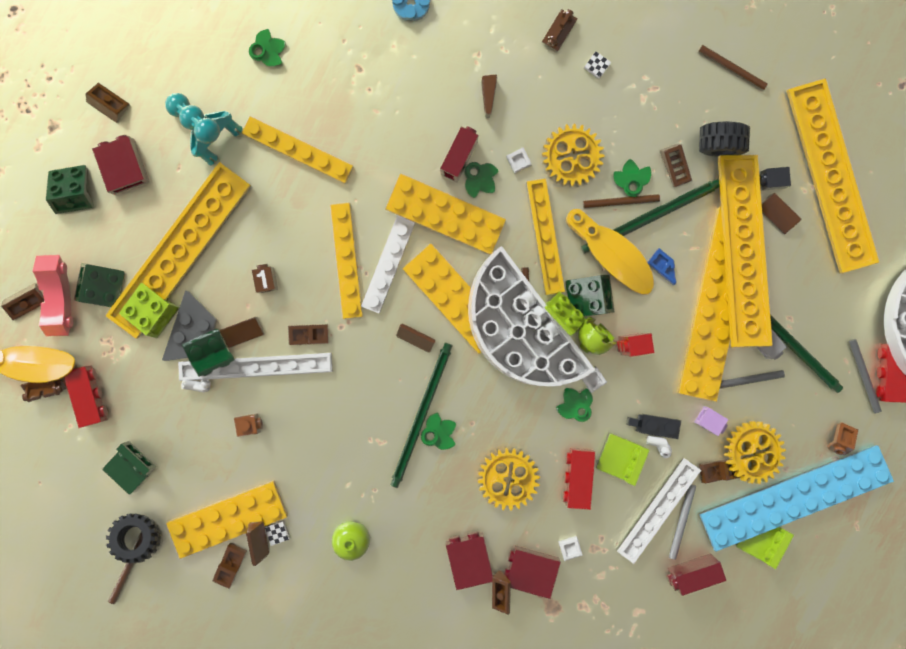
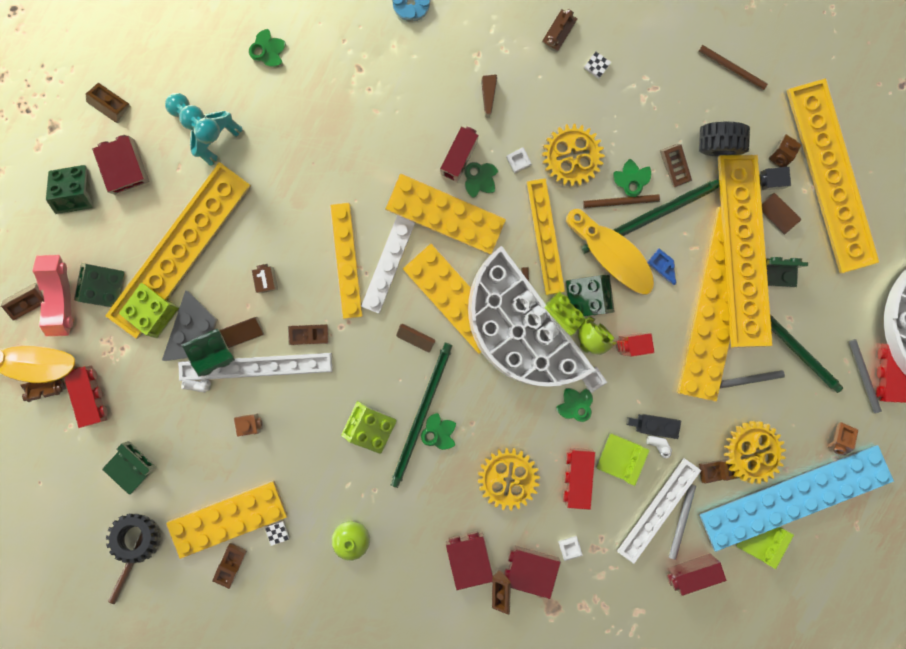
yellow plate [242,116,353,184] -> none
reddish brown slope [246,521,269,566] -> none
lavender brick [694,406,728,436] -> none
light grey brick [757,329,786,360] -> none
none -> lime bracket [341,401,397,454]
none -> dark green bracket [766,257,808,287]
none -> reddish brown bracket [769,134,802,167]

